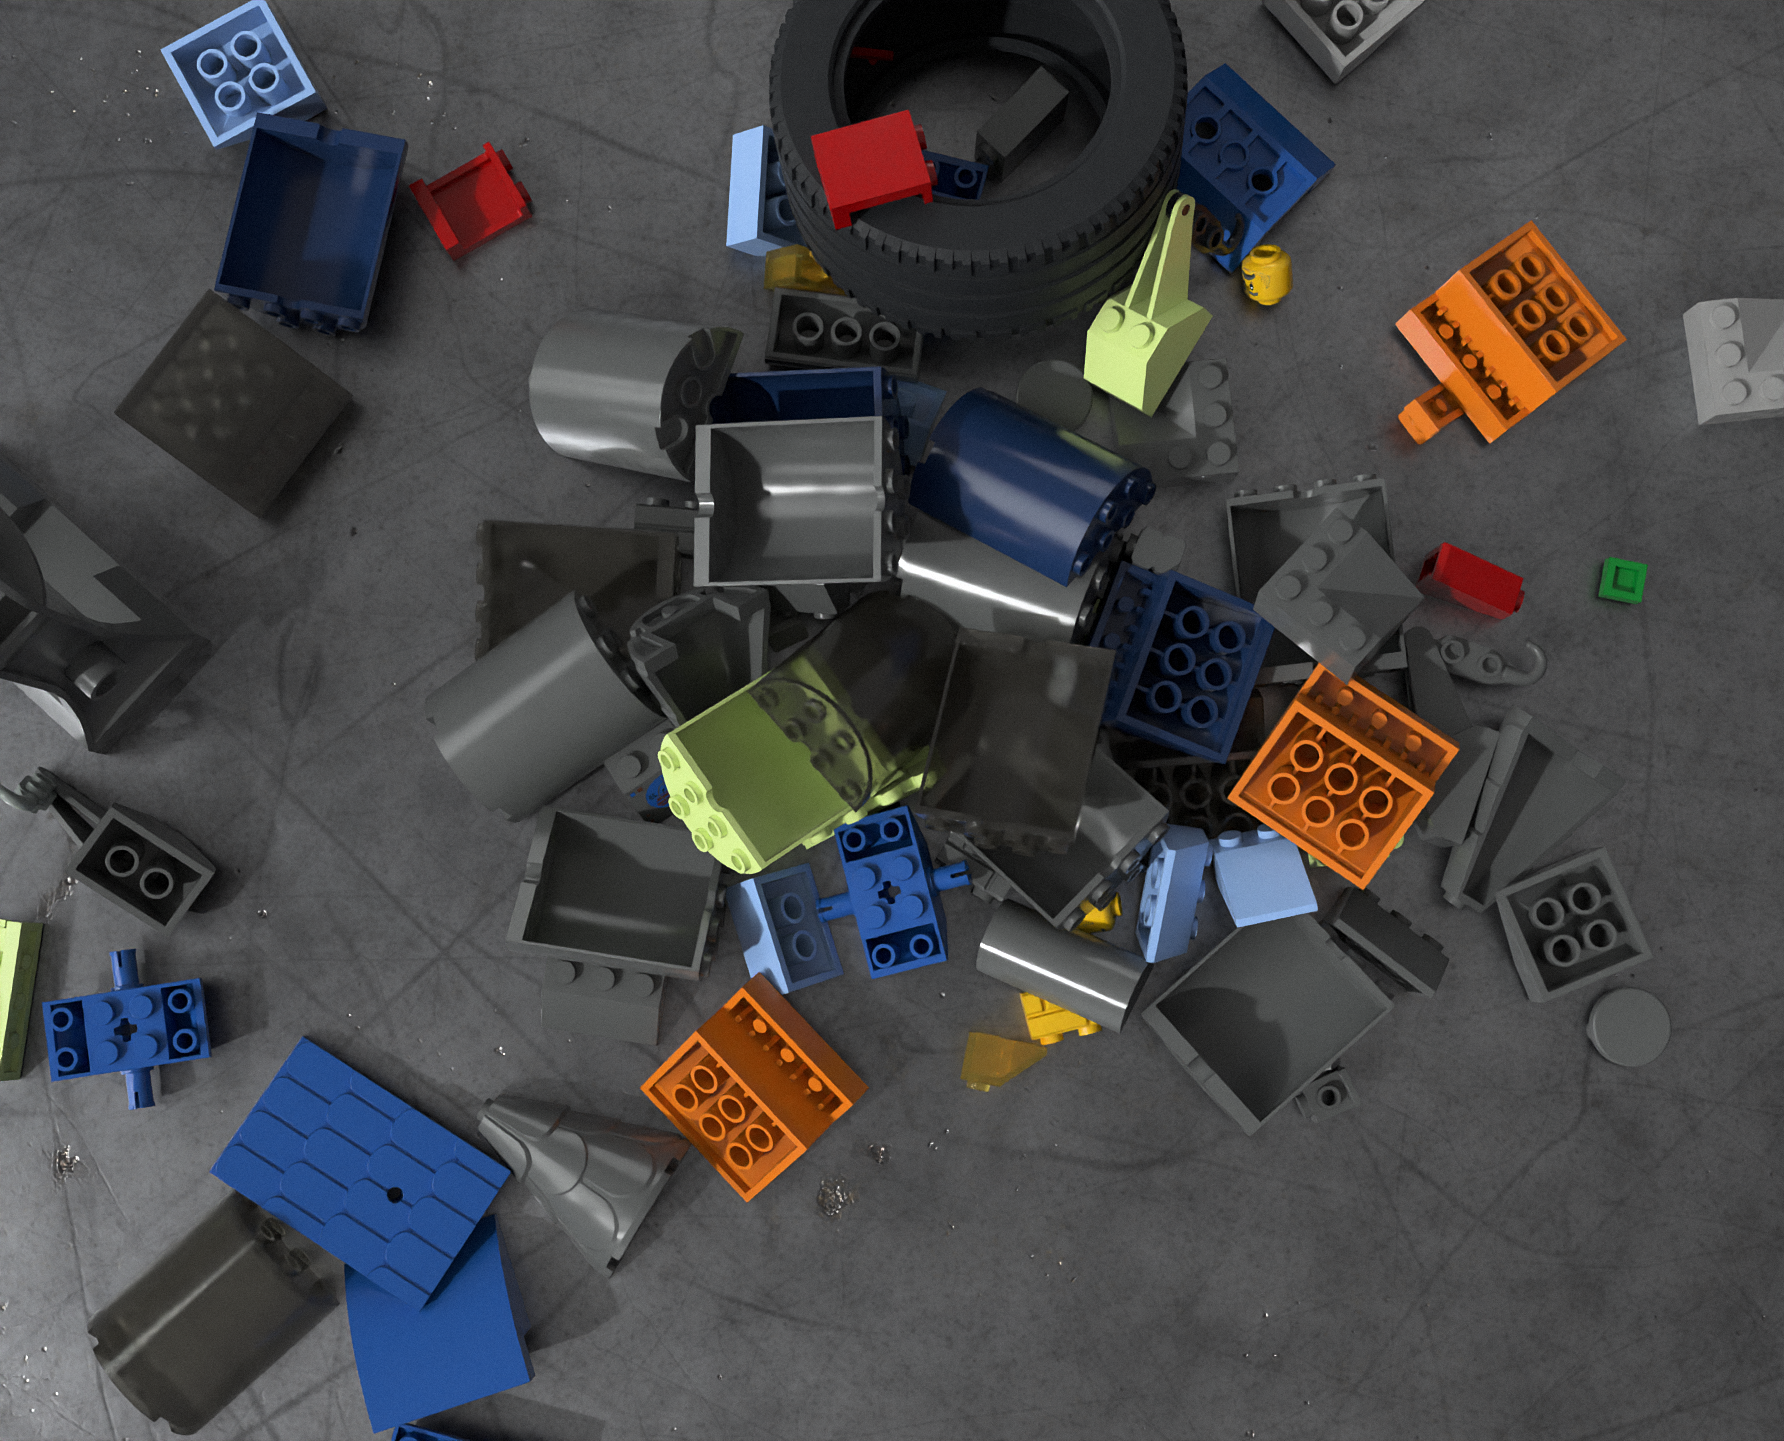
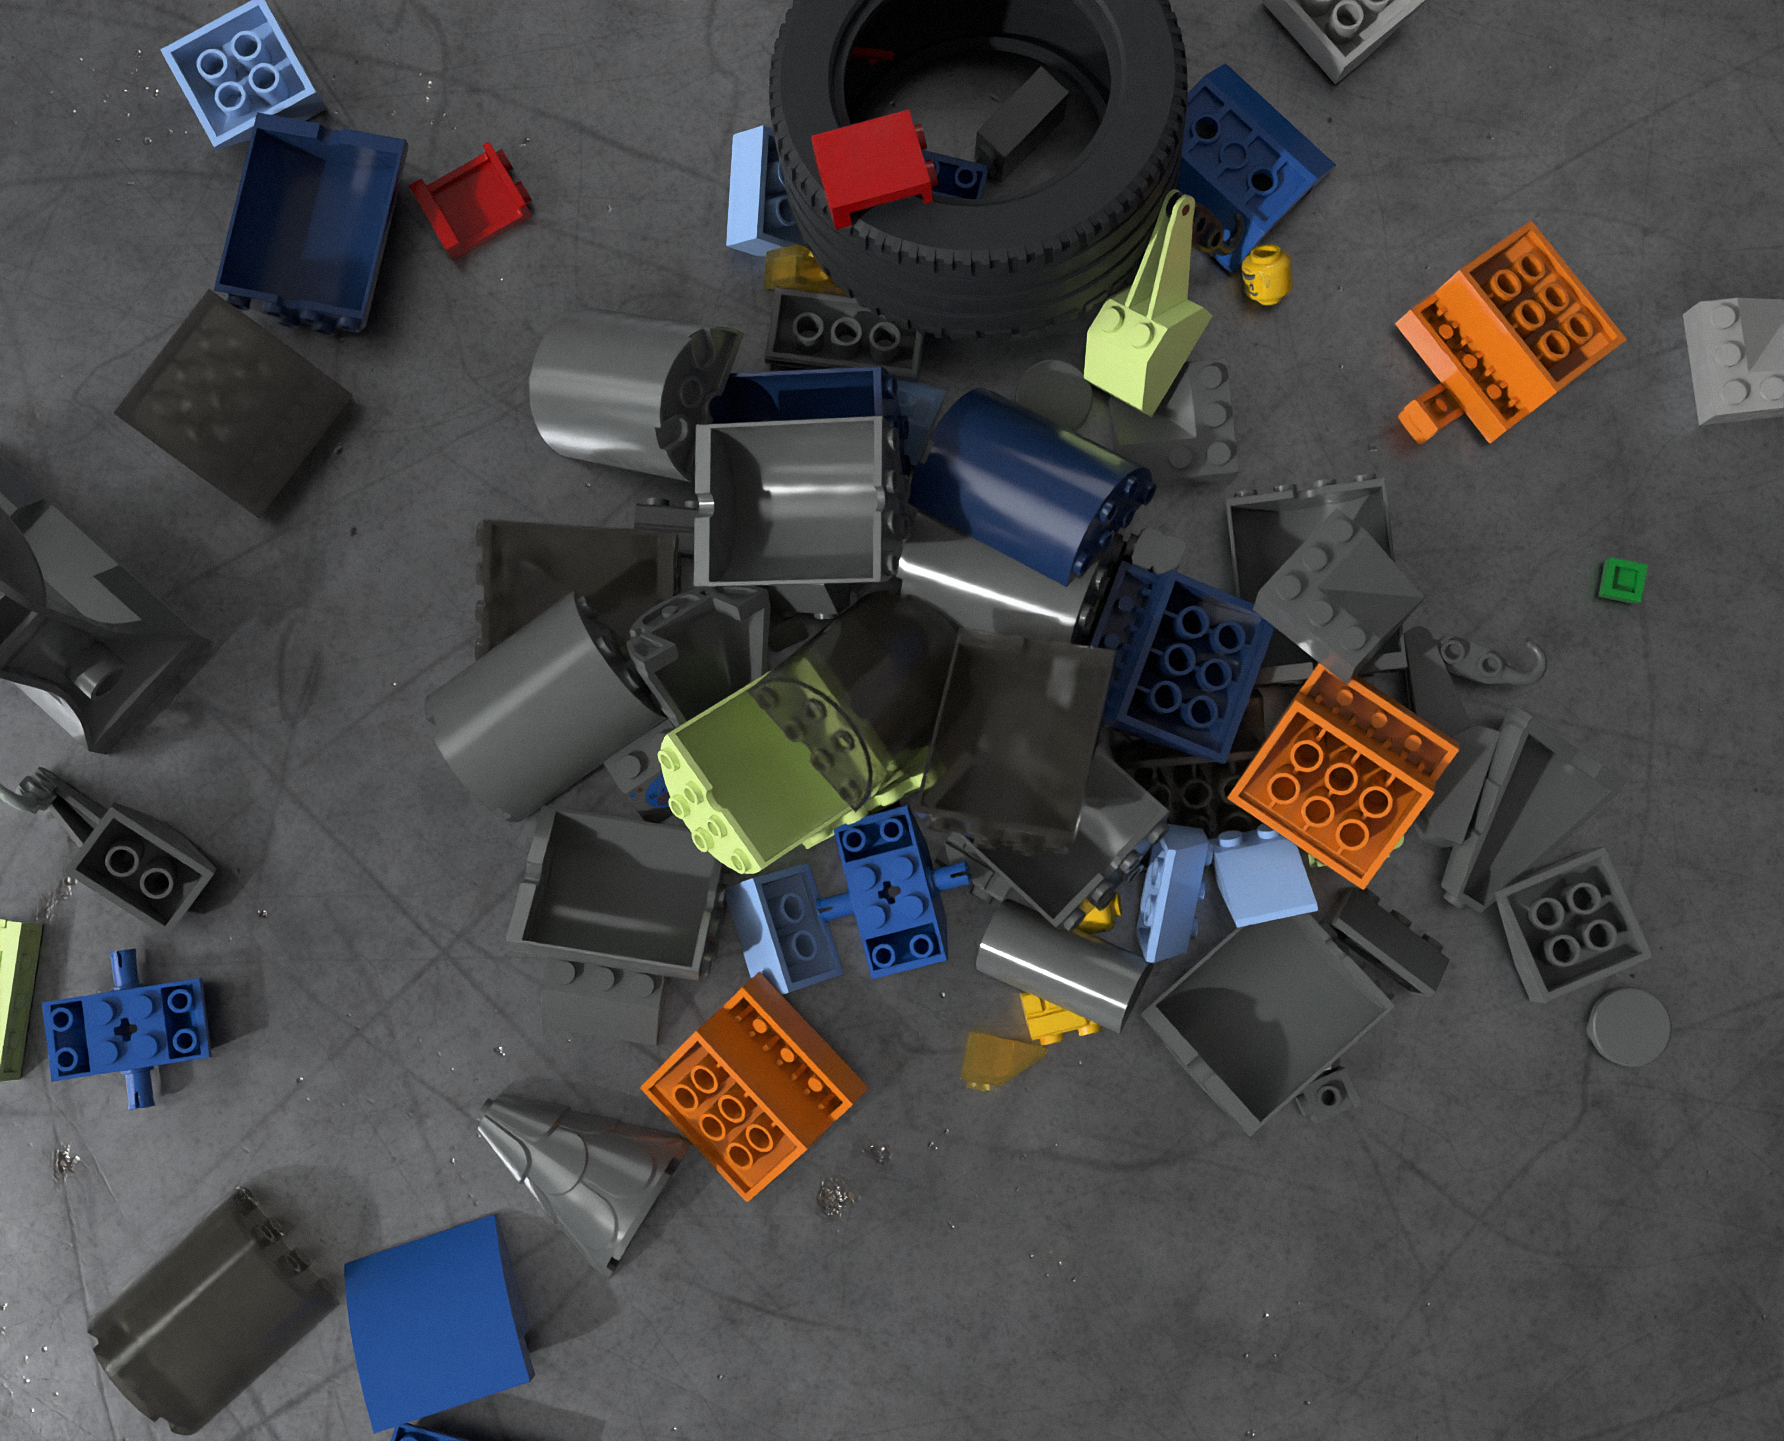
blue piece [209,1036,511,1312] -> none
red slope [1415,542,1525,620] -> none

